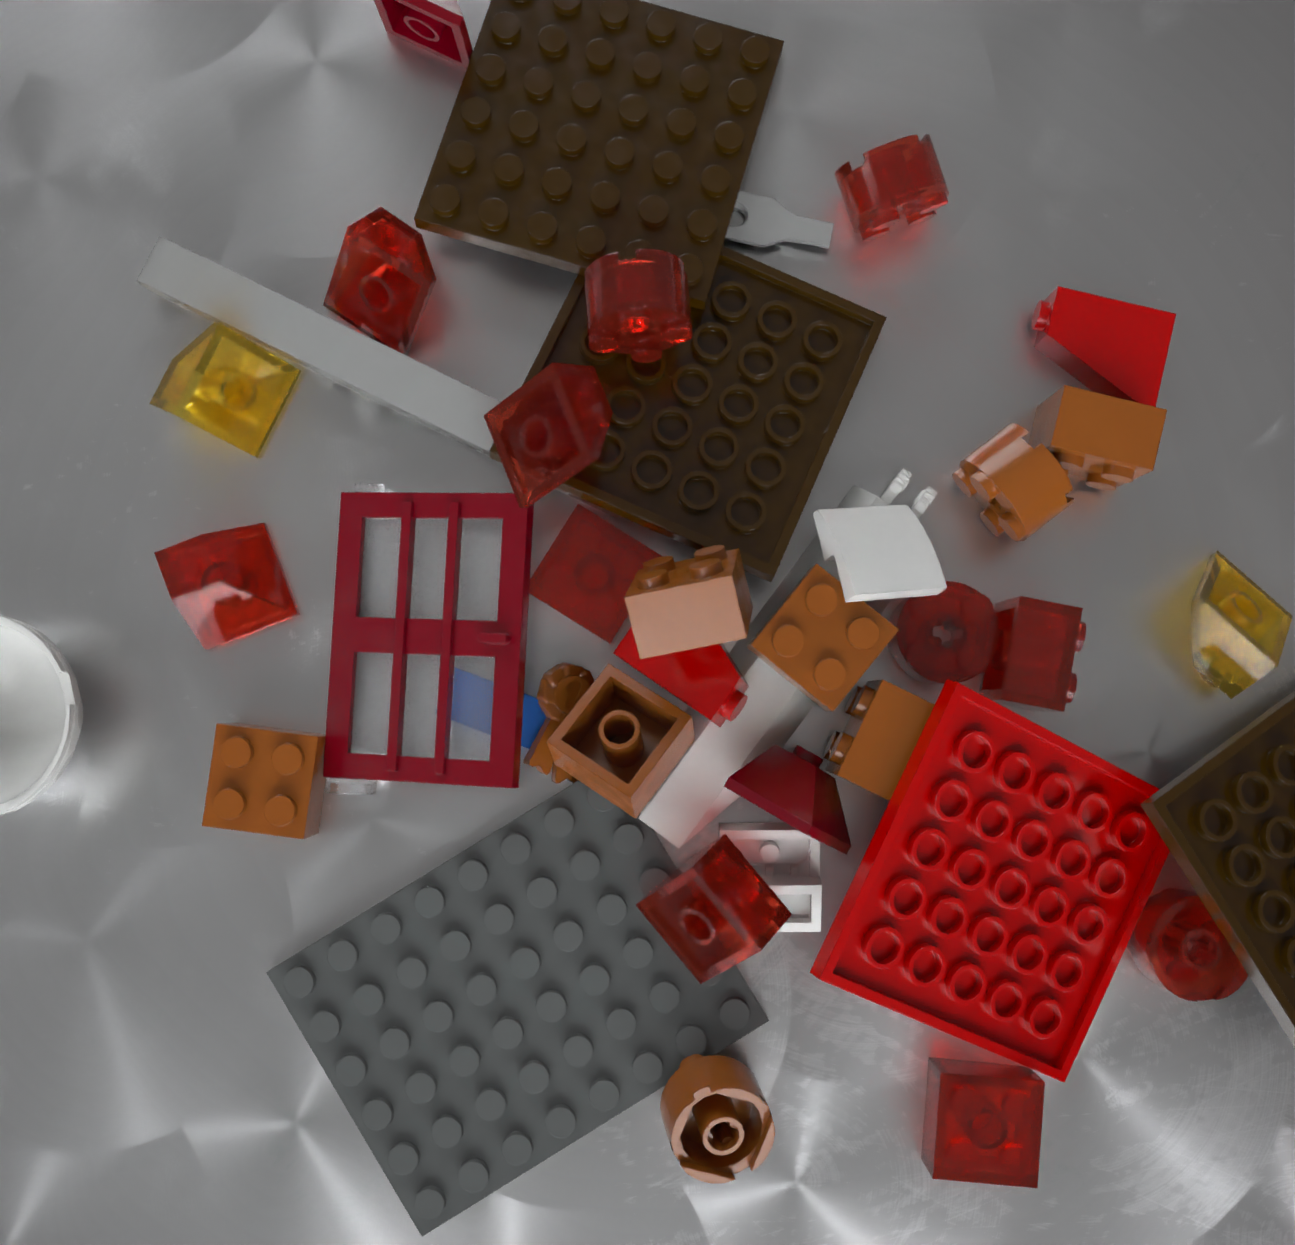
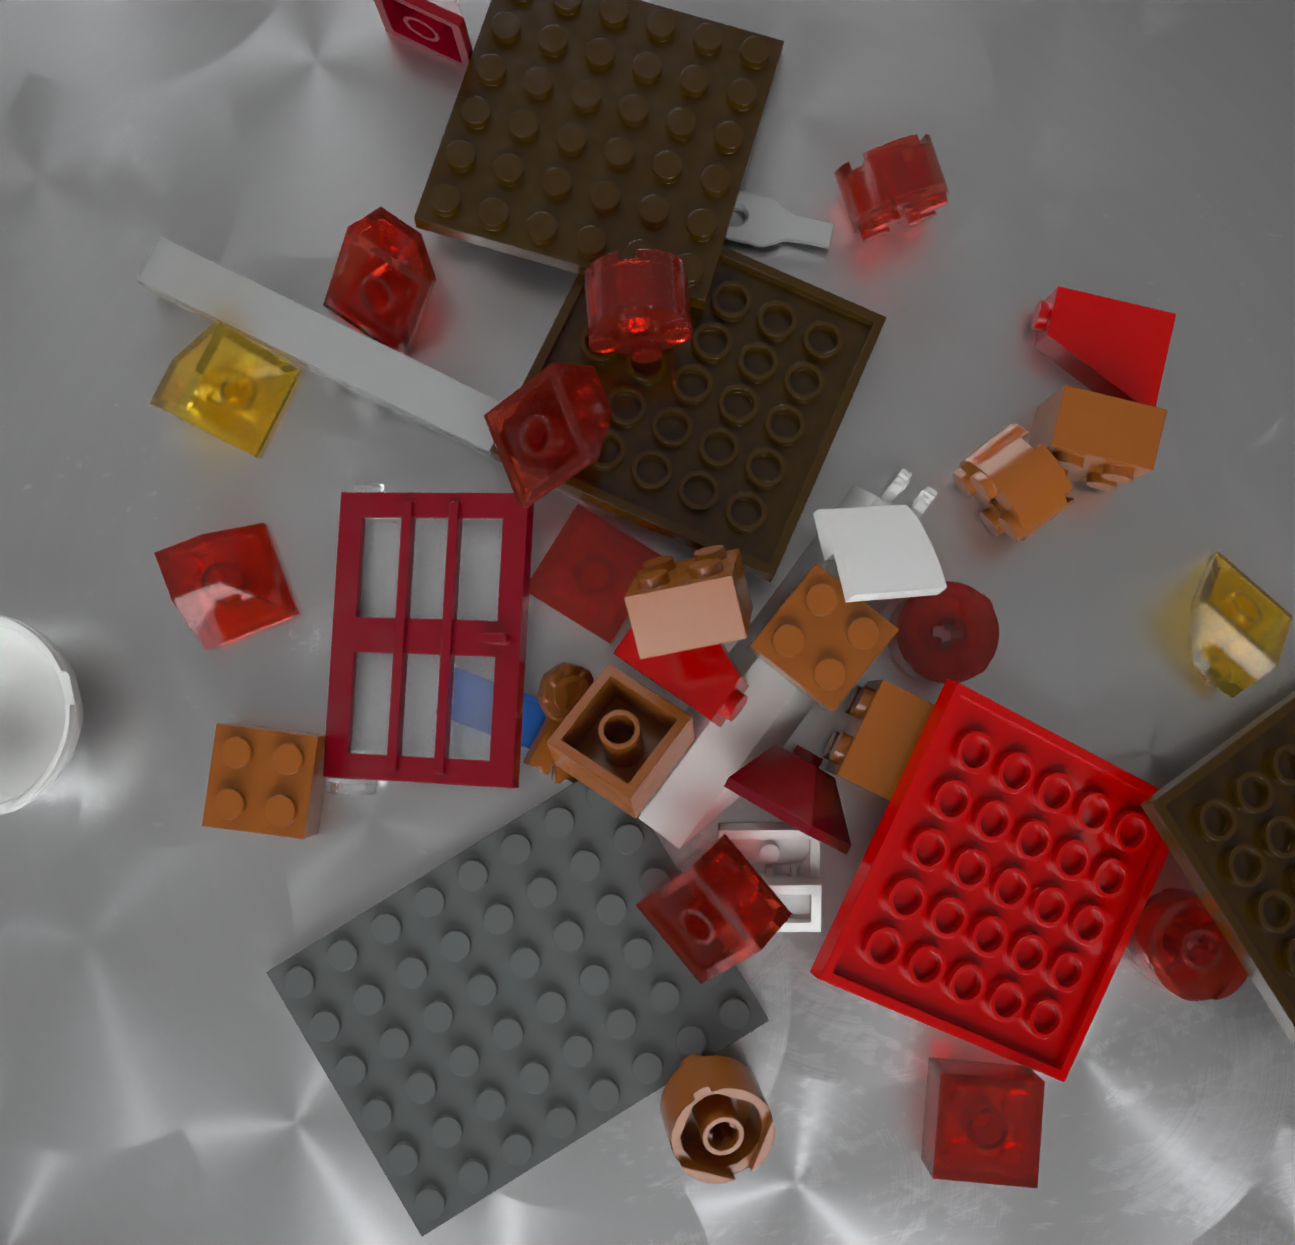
clear red brick [979,596,1086,712] -> none

